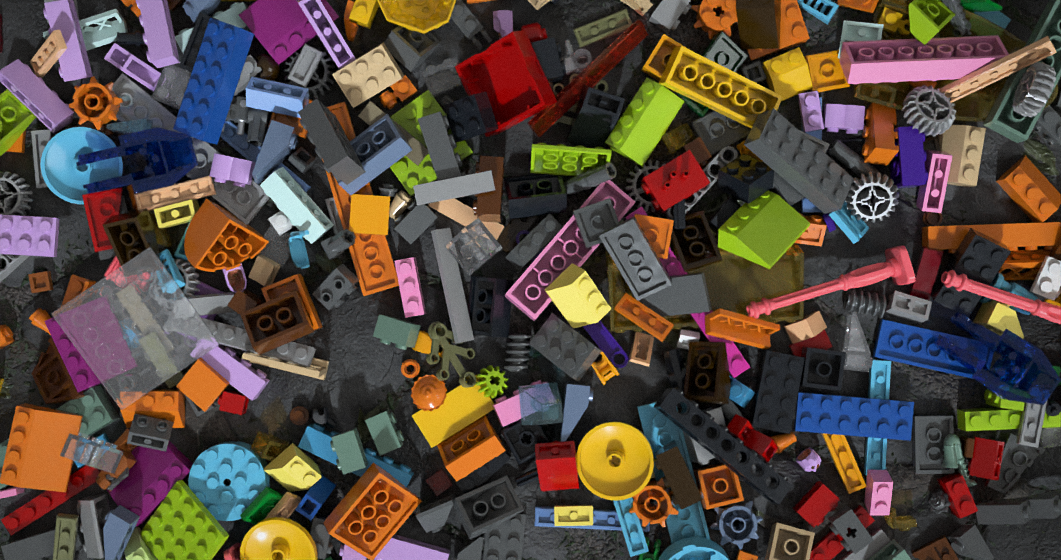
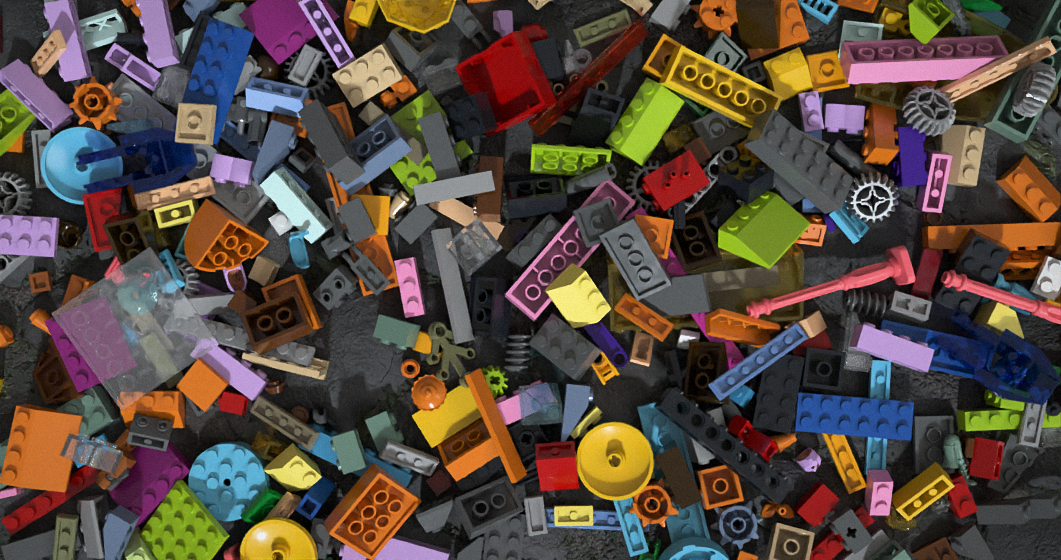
none -> dark brown hair [58,220,83,250]
none -> clear light blue dish [117,275,158,315]
none -> tan tile [175,102,217,145]
none -> dark tan tile [250,395,320,450]
none -> reddish brown plate [265,379,284,395]
none -> dark grey brick [337,197,378,243]
none -> dark grey hinge [342,244,391,296]
none -> light grey tile [379,439,439,477]
none -> orange tile [465,368,527,483]
none -> light grey tile [524,494,548,536]
none -> light yellow plate [570,405,602,439]
none -> dark tan tile [704,265,779,292]
none -> medium blue tile [708,322,808,401]
none -> orange plant [761,498,794,518]
none -> lavender brick [849,322,934,372]
none -> yellow brick [891,462,955,521]

